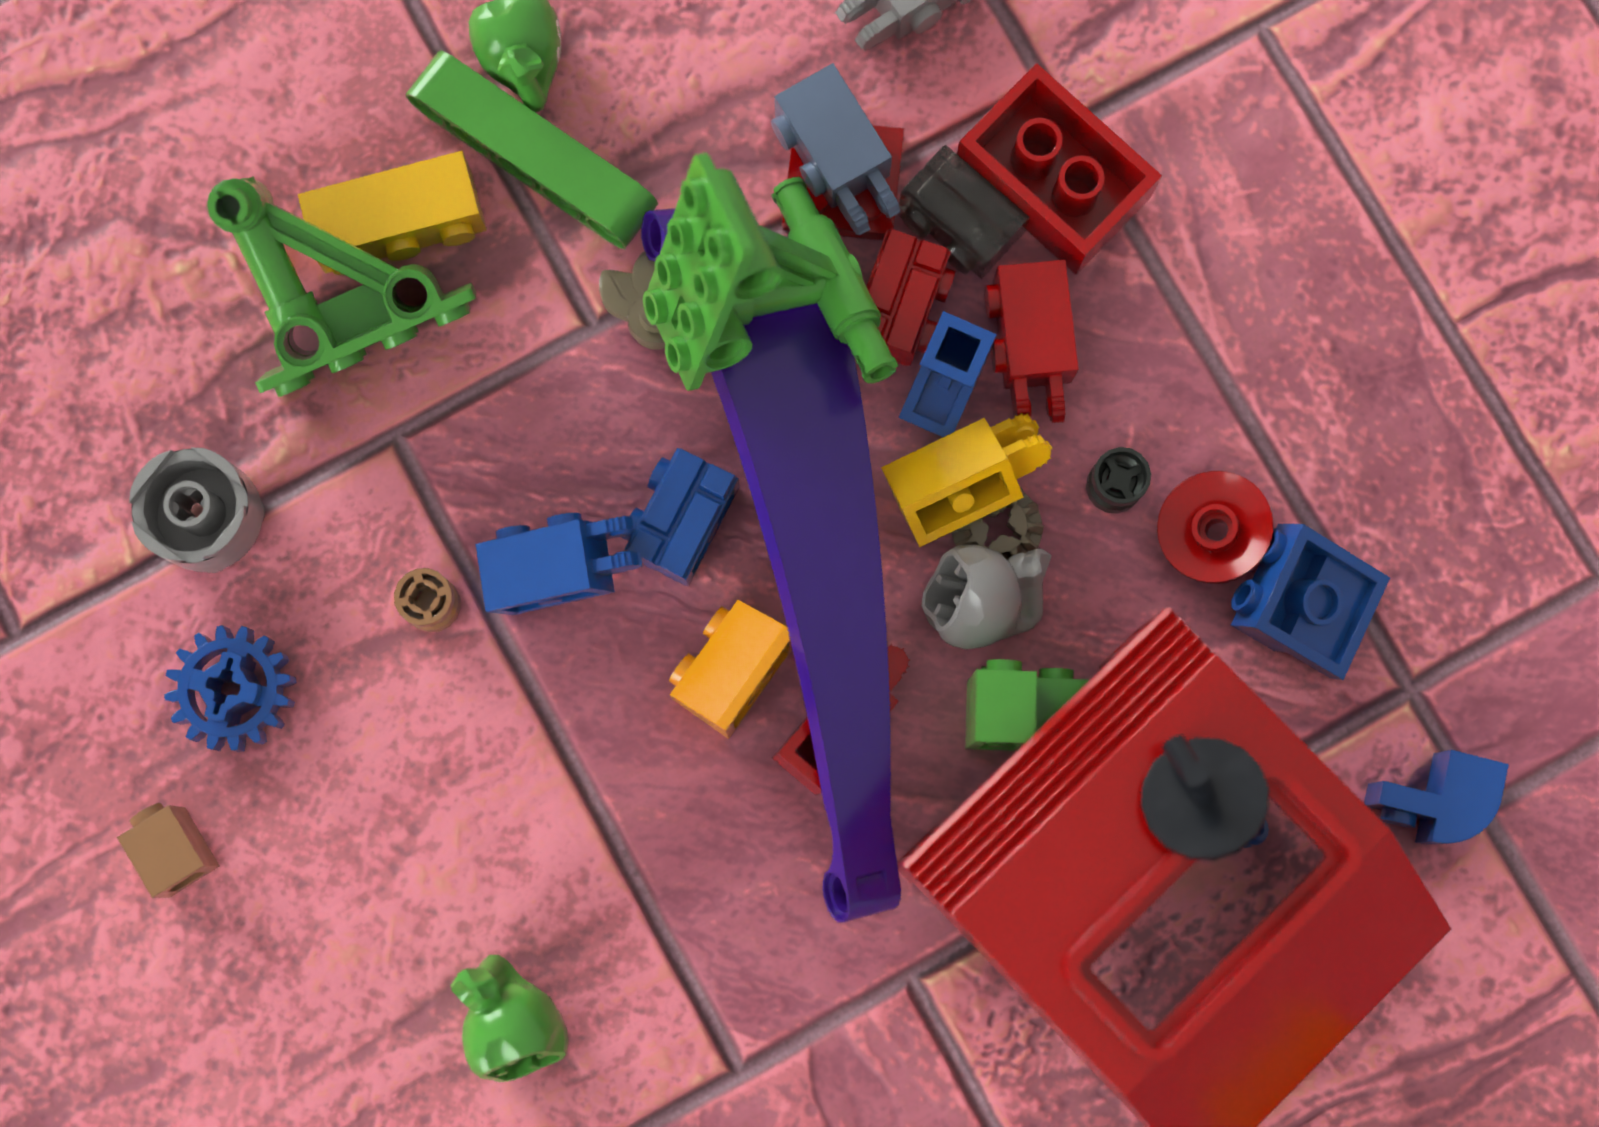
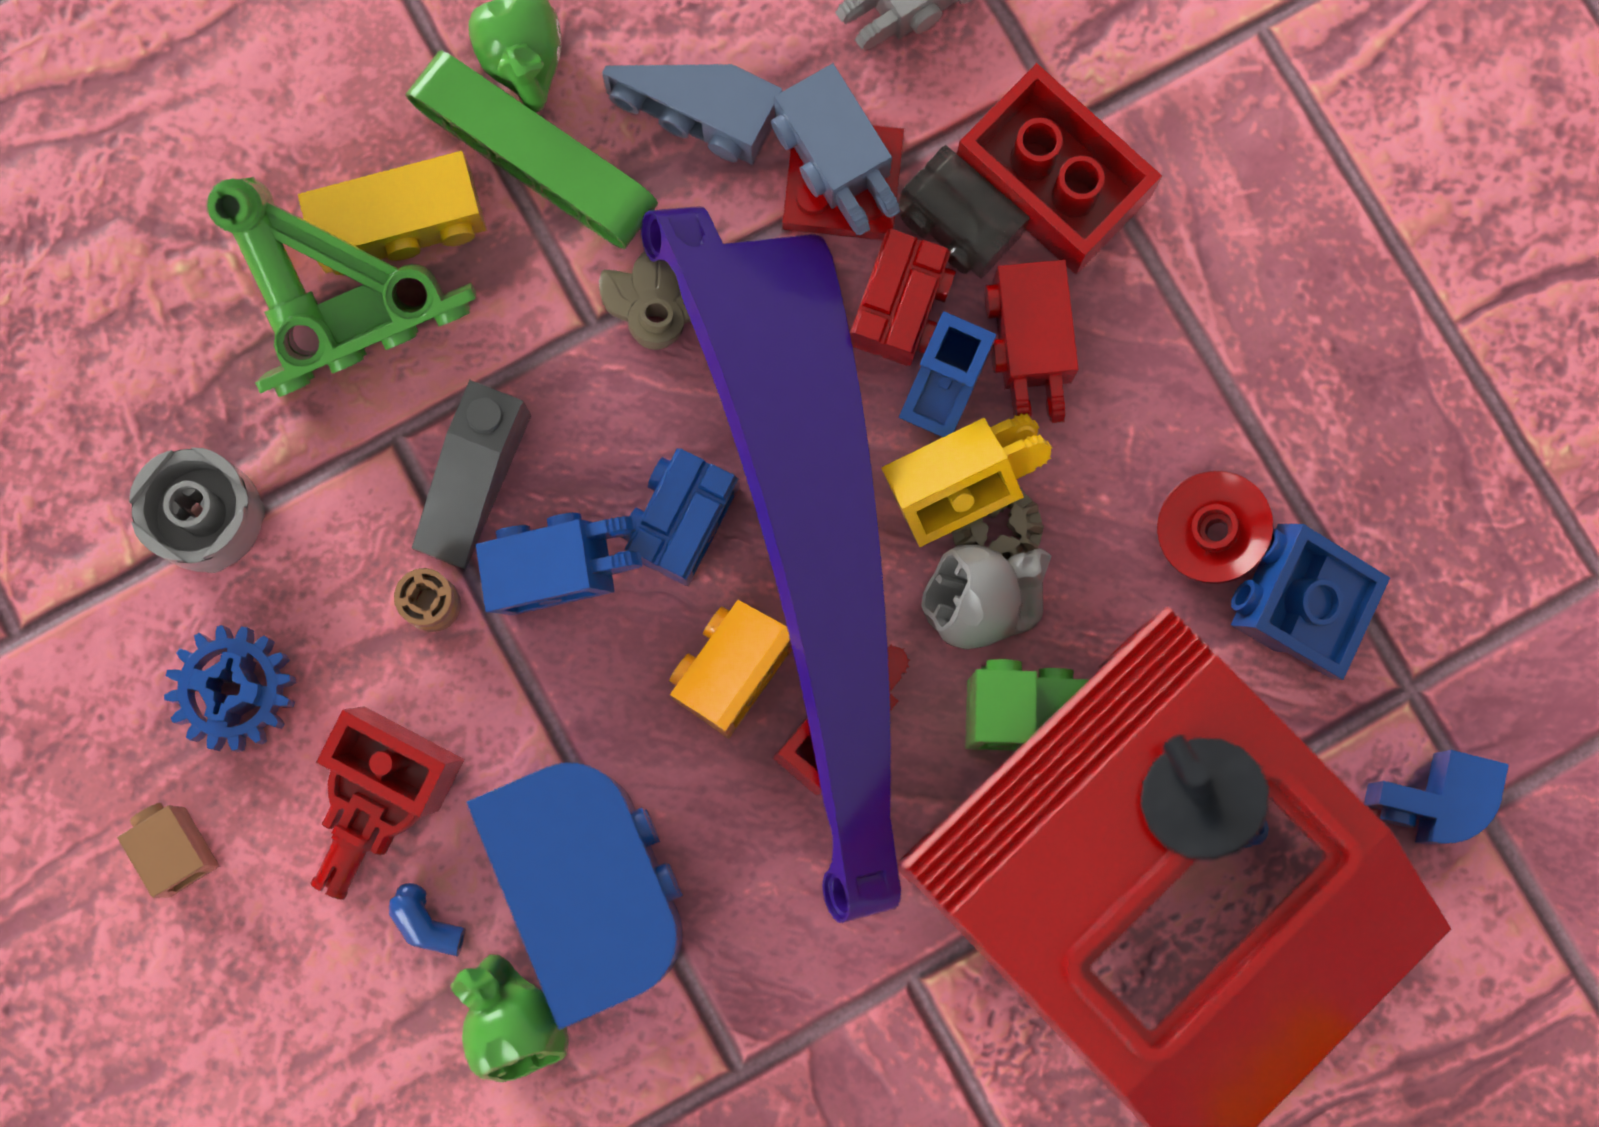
bright green plate [643,153,899,391] -> none
pearl dark grey wheel [1086,447,1151,514] -> none
none -> red brick [311,706,465,900]
none -> blue arm [389,883,465,956]
none -> dark grey slope [412,380,531,570]
none -> blue brick [466,763,683,1030]
none -> sand blue slope [602,64,782,165]

